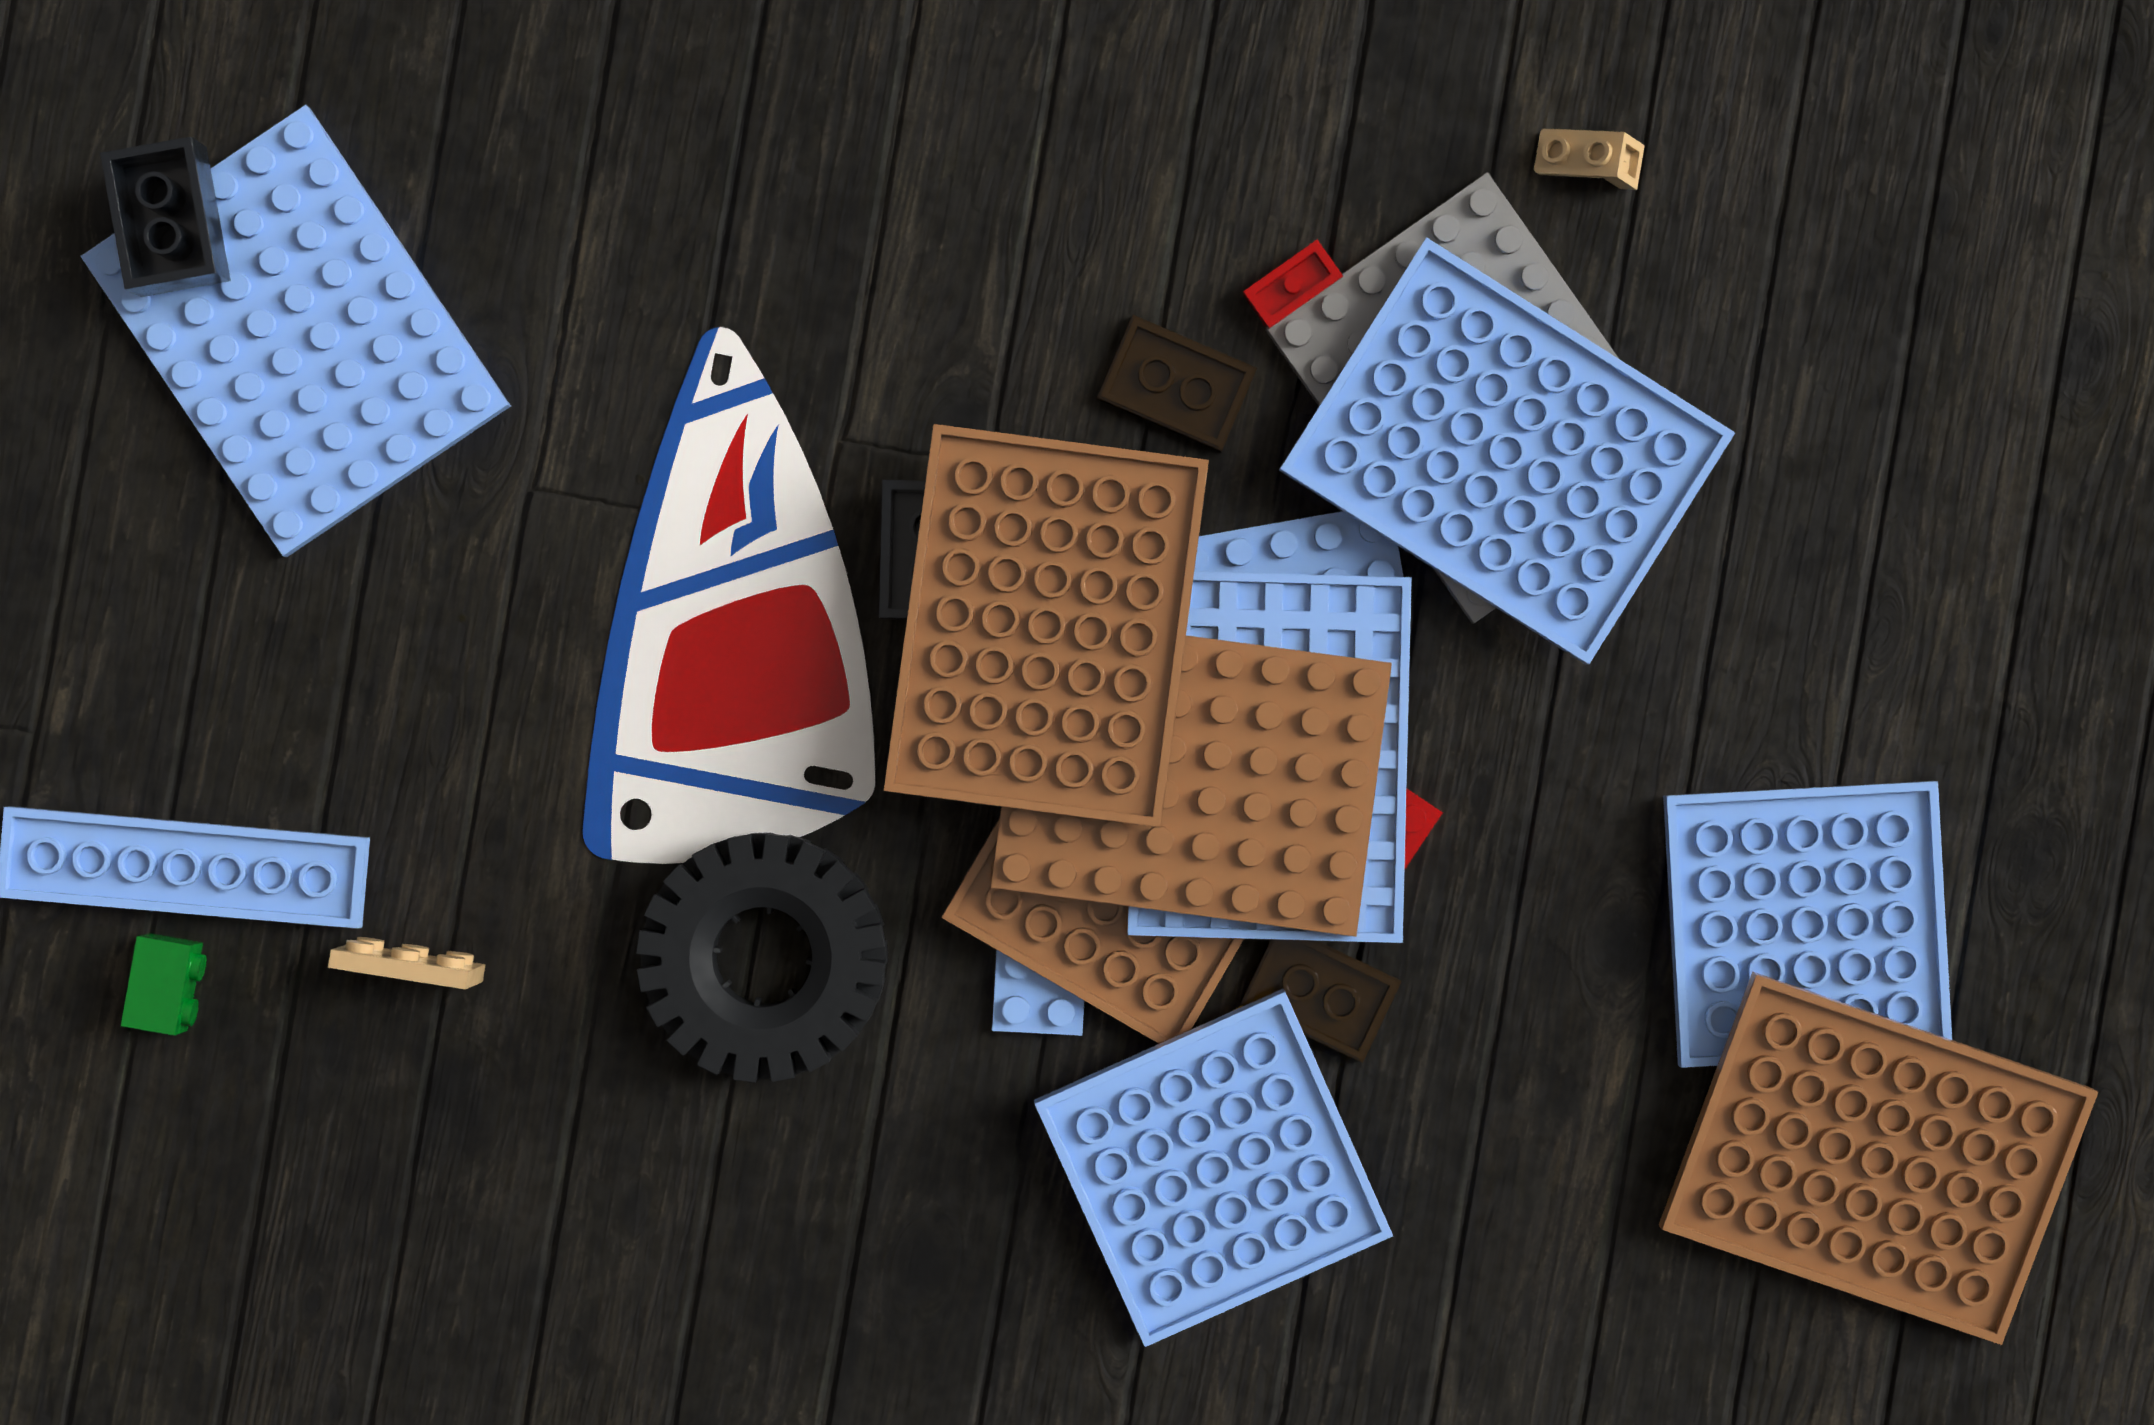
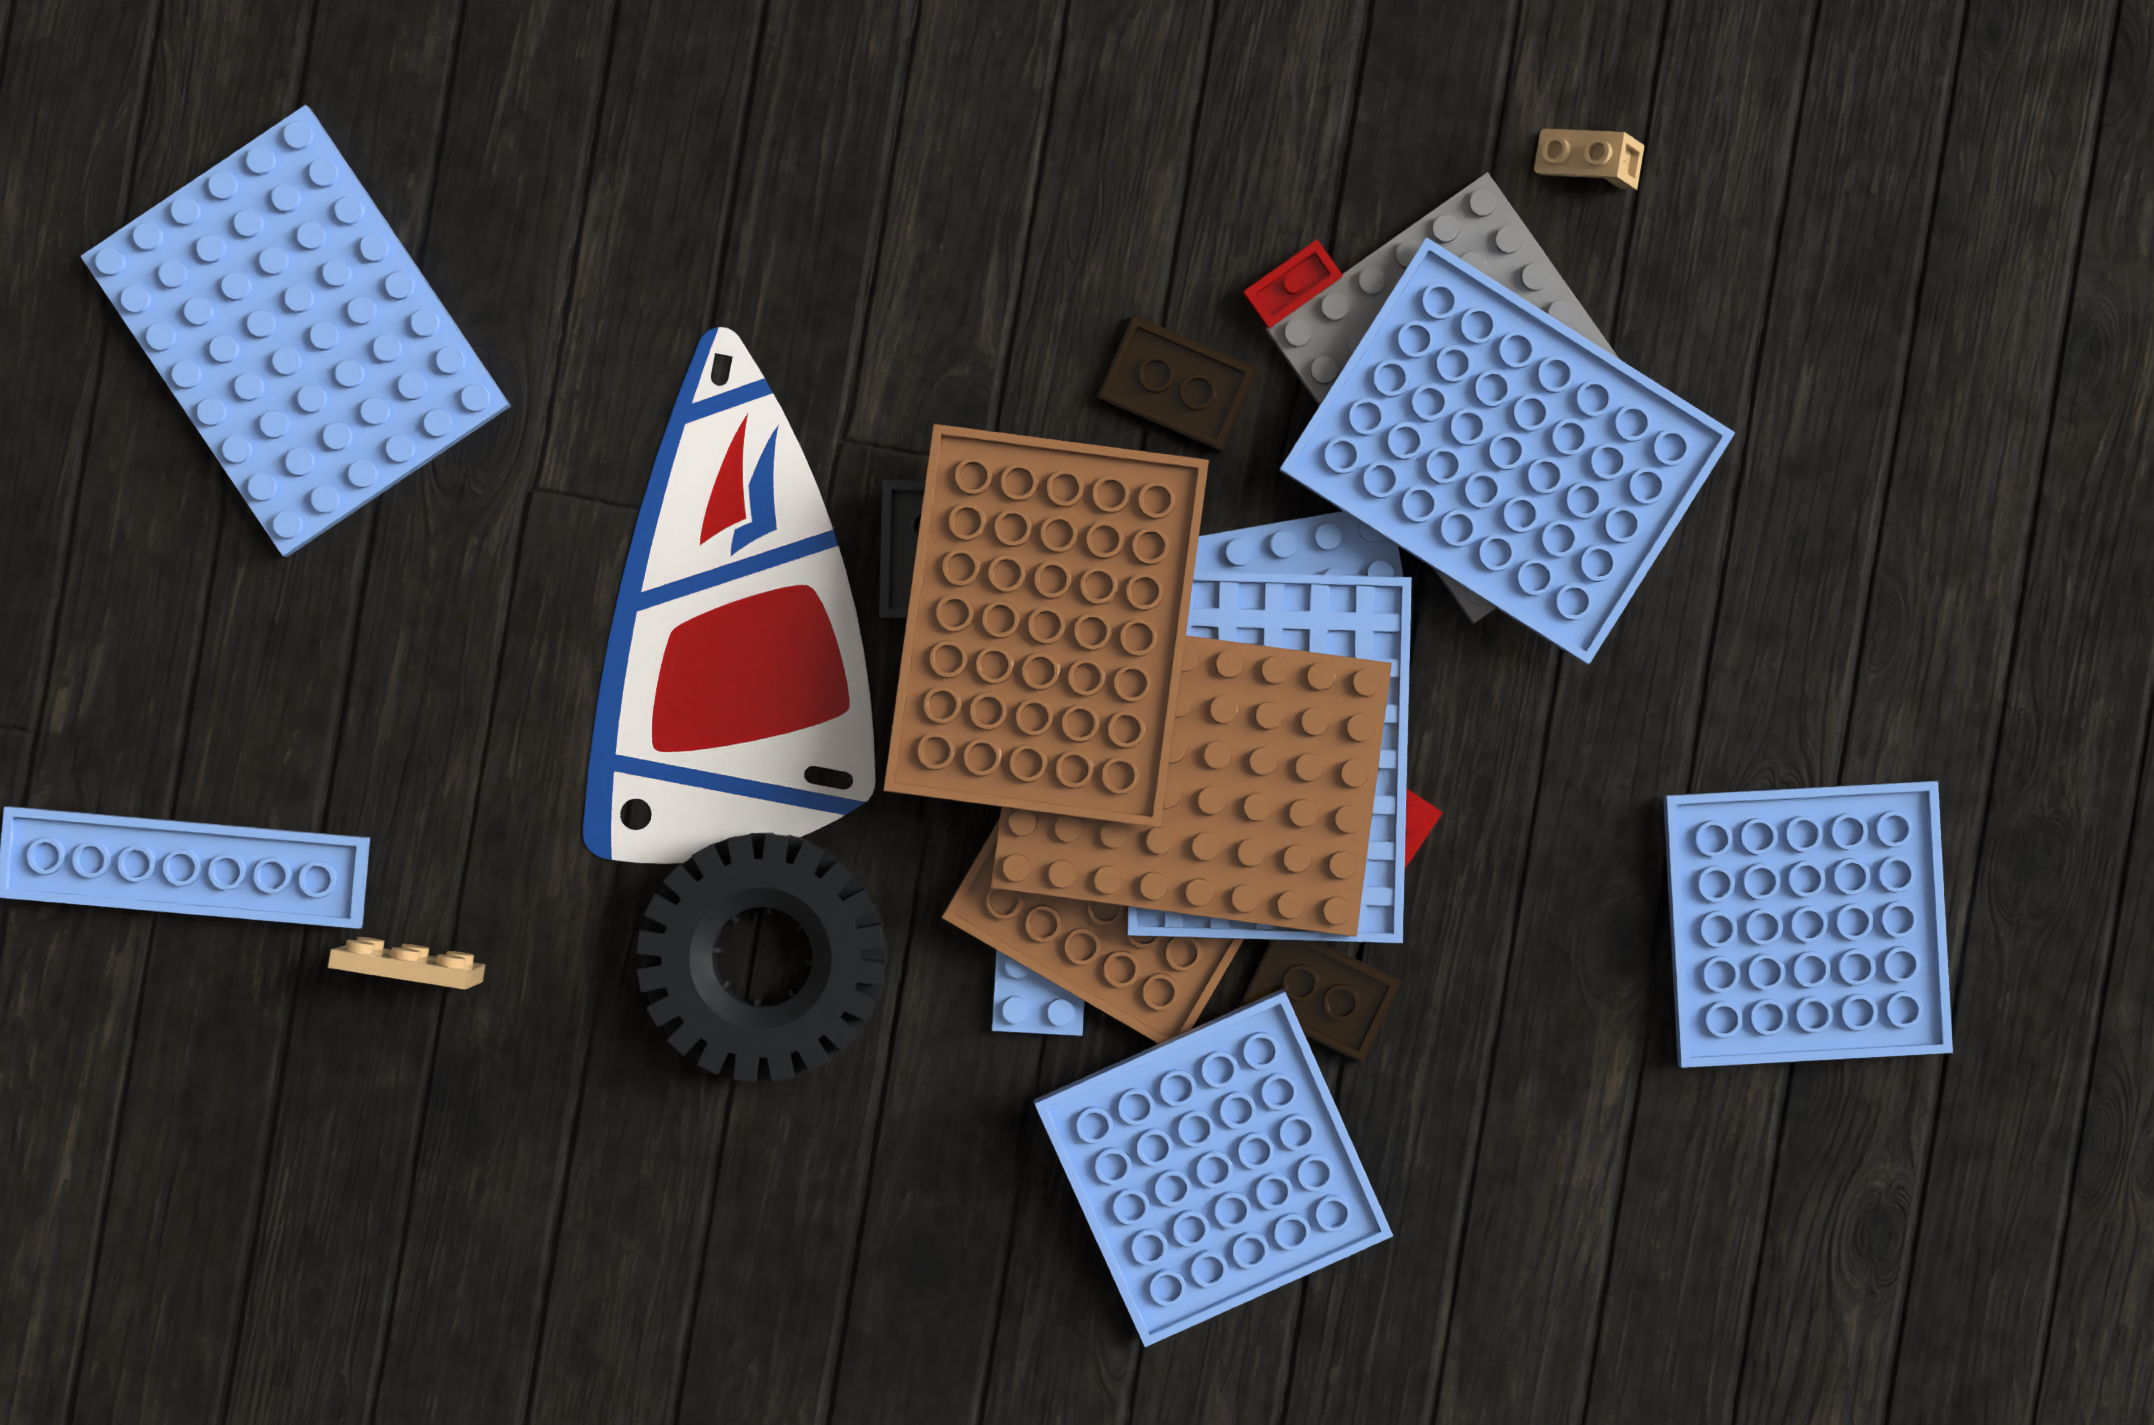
black brick [100,136,231,297] -> none
green brick [121,933,207,1036] -> none
medium nougat plate [1659,972,2098,1345] -> none

